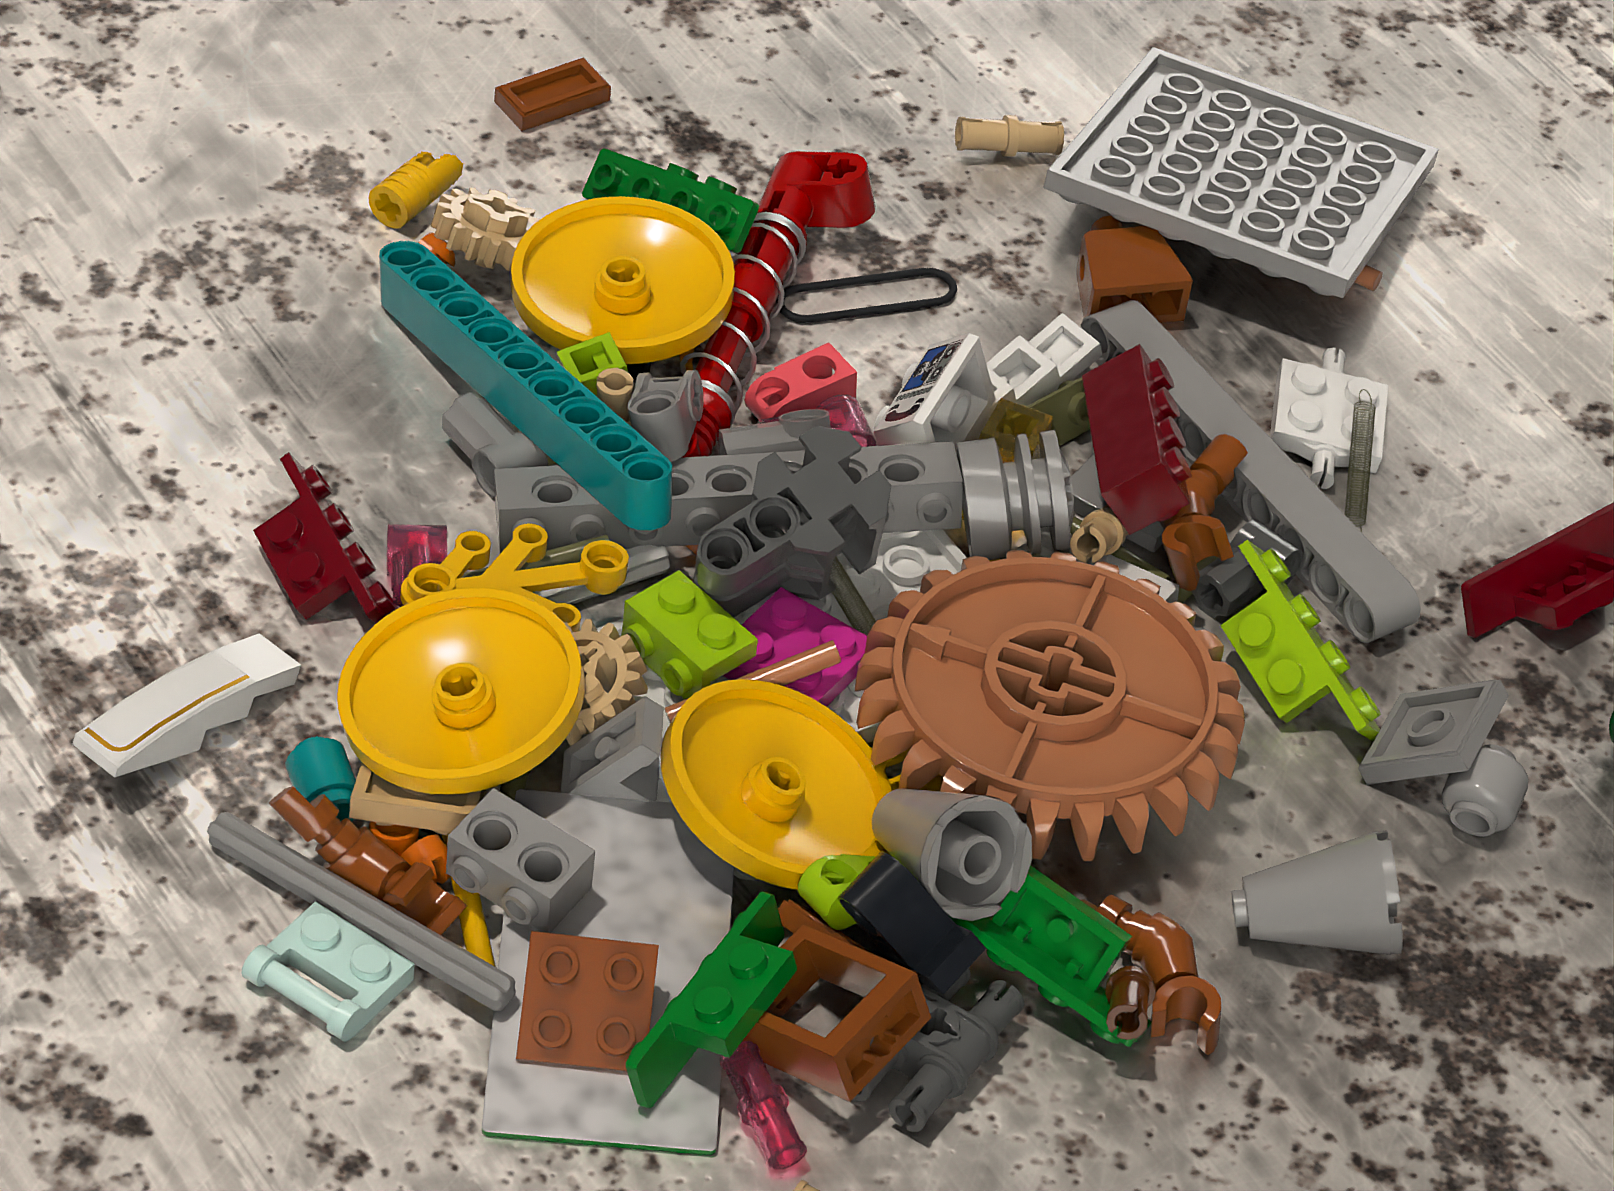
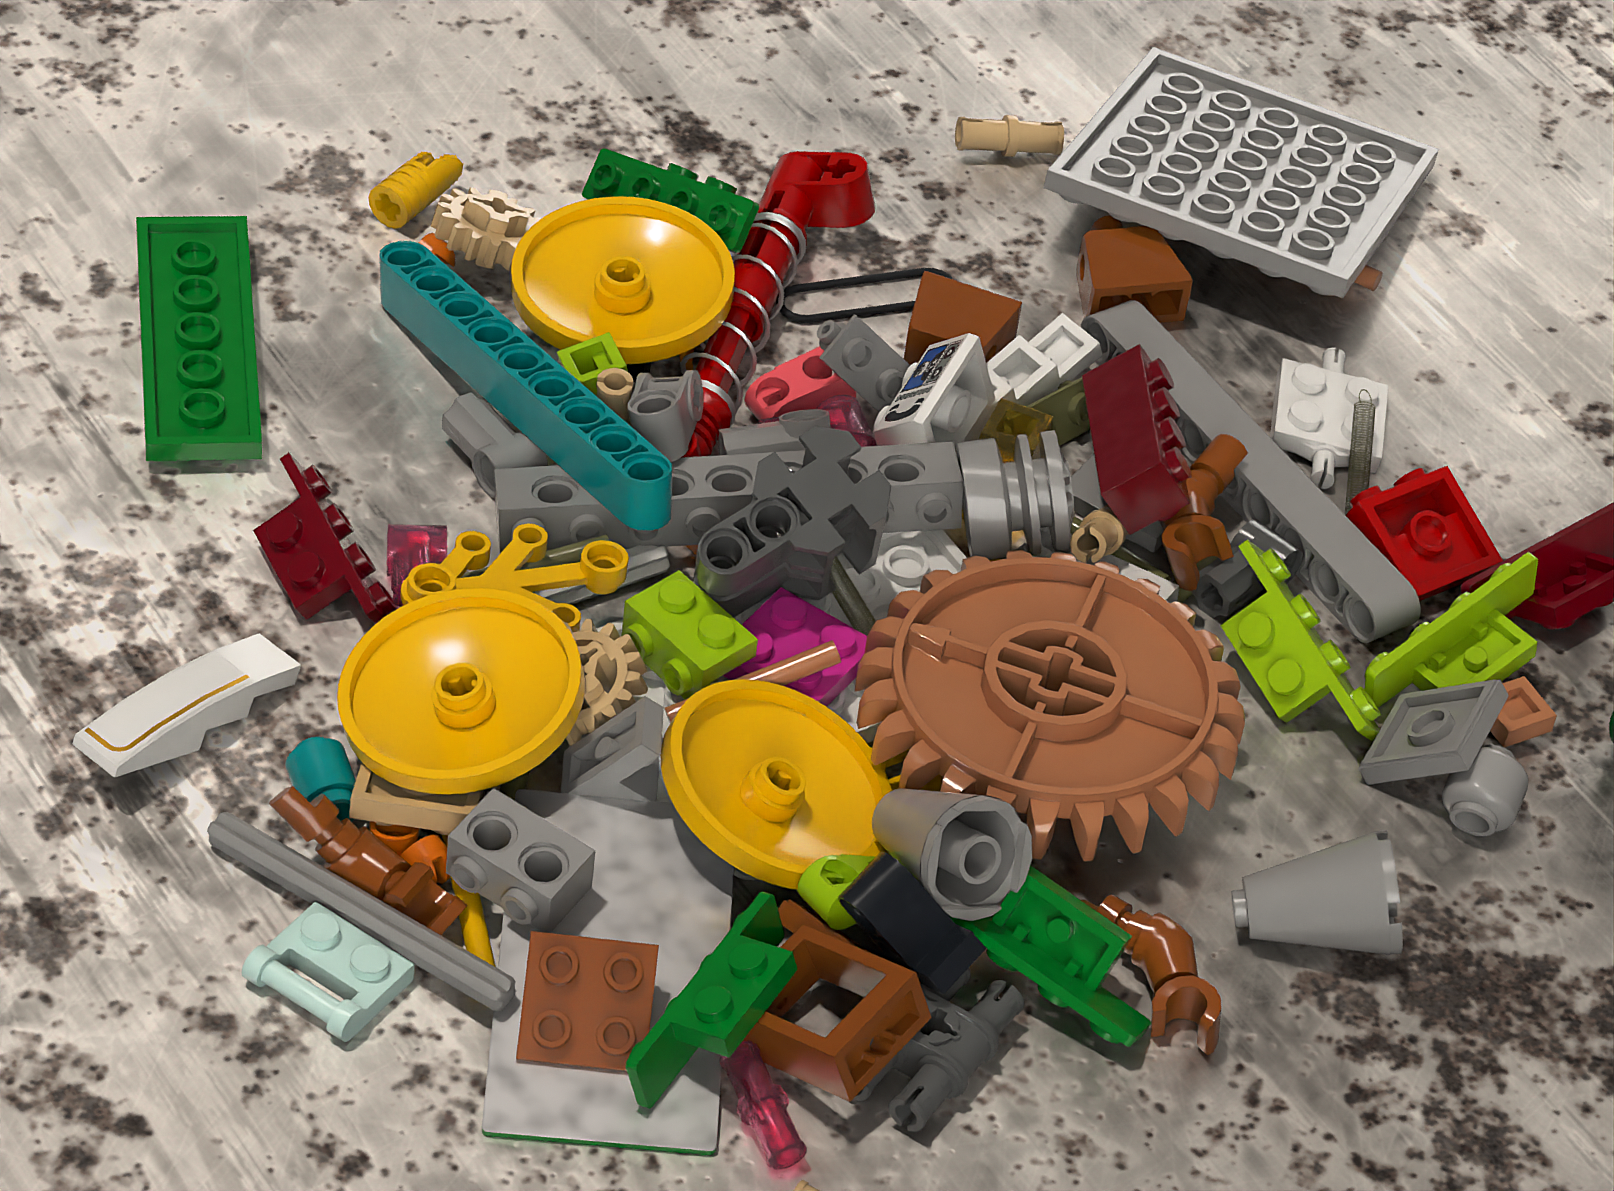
dark orange tile [494,57,611,131] -> none
reddish brown pin [1105,966,1156,1040] -> none
none -> green plate [136,216,262,461]
none -> light grey hinge [817,314,910,412]
none -> dark orange torso [903,271,1022,365]
none -> red plate [1345,466,1503,601]
none -> lime bracket [1364,552,1538,708]
none -> nougat plate [1490,676,1557,748]

